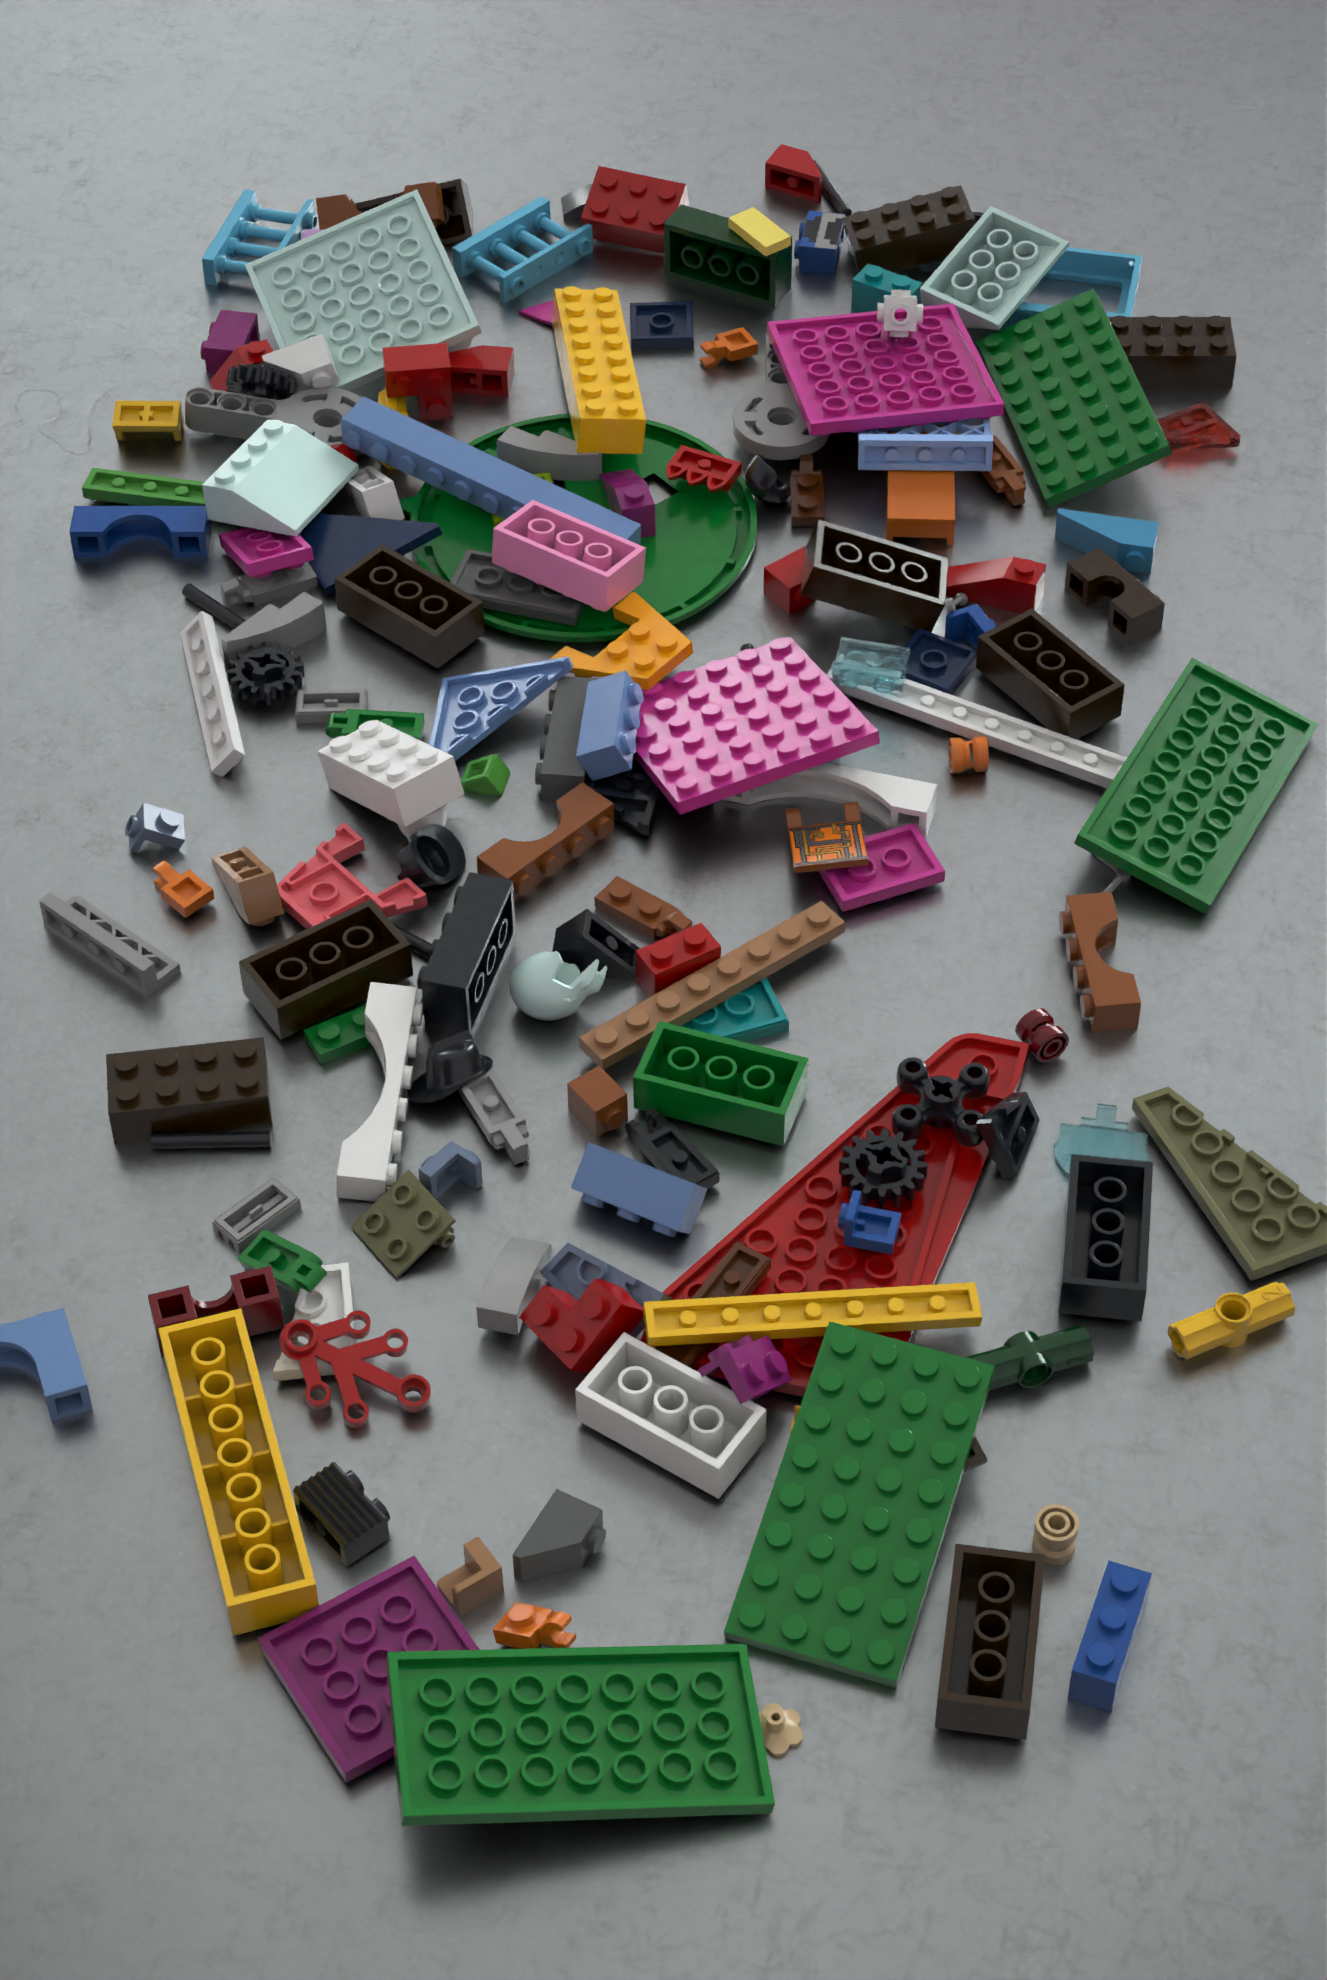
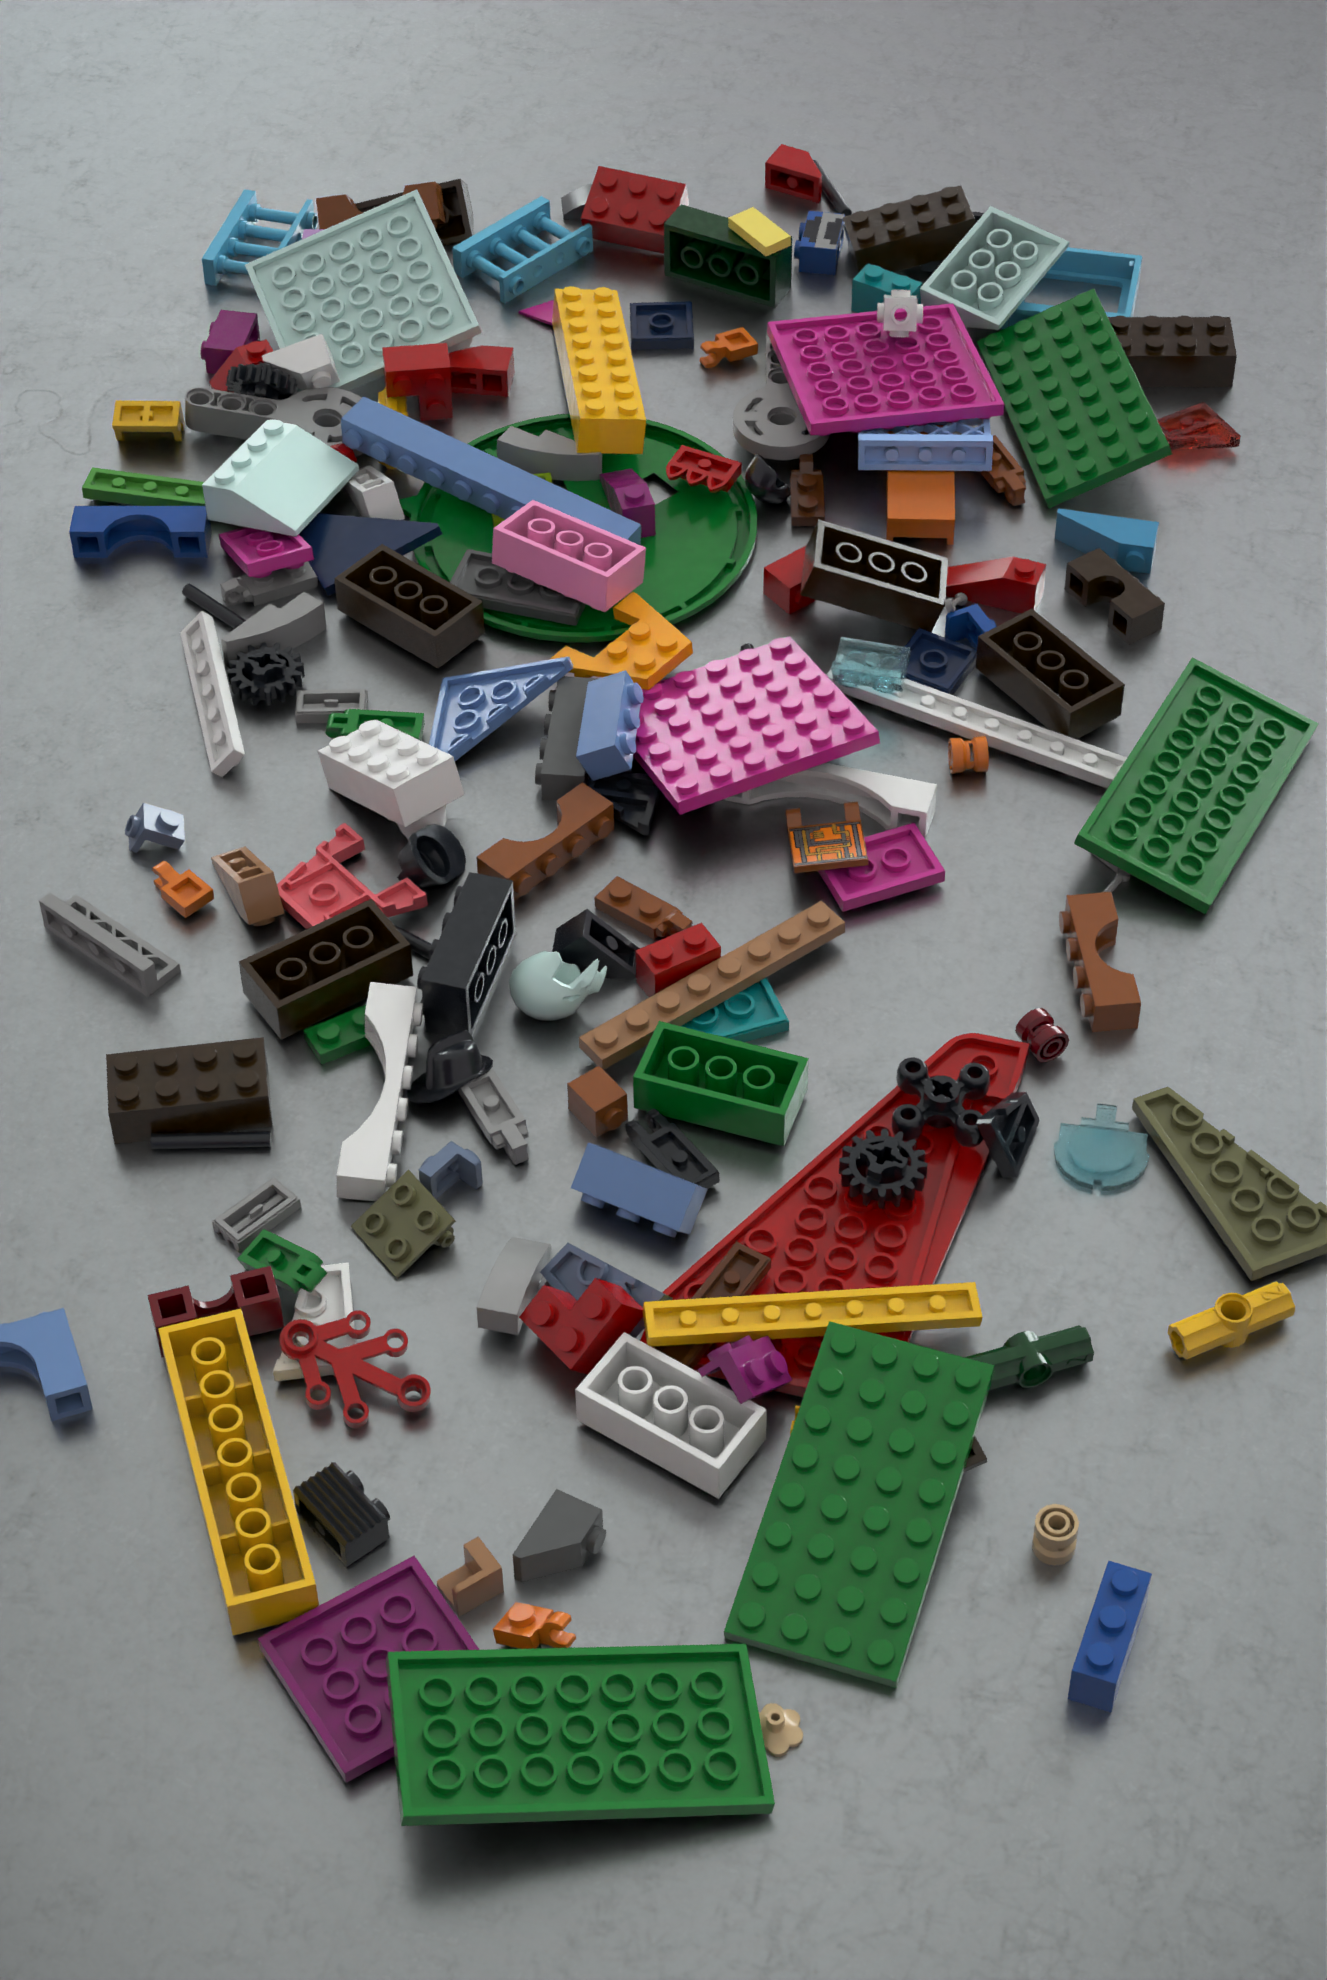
bright green slope [461,754,510,795] -> none
blue bracket [838,1190,901,1255] -> none
dark brown brick [935,1544,1045,1740] -> none
black brick [1058,1154,1153,1321] -> none

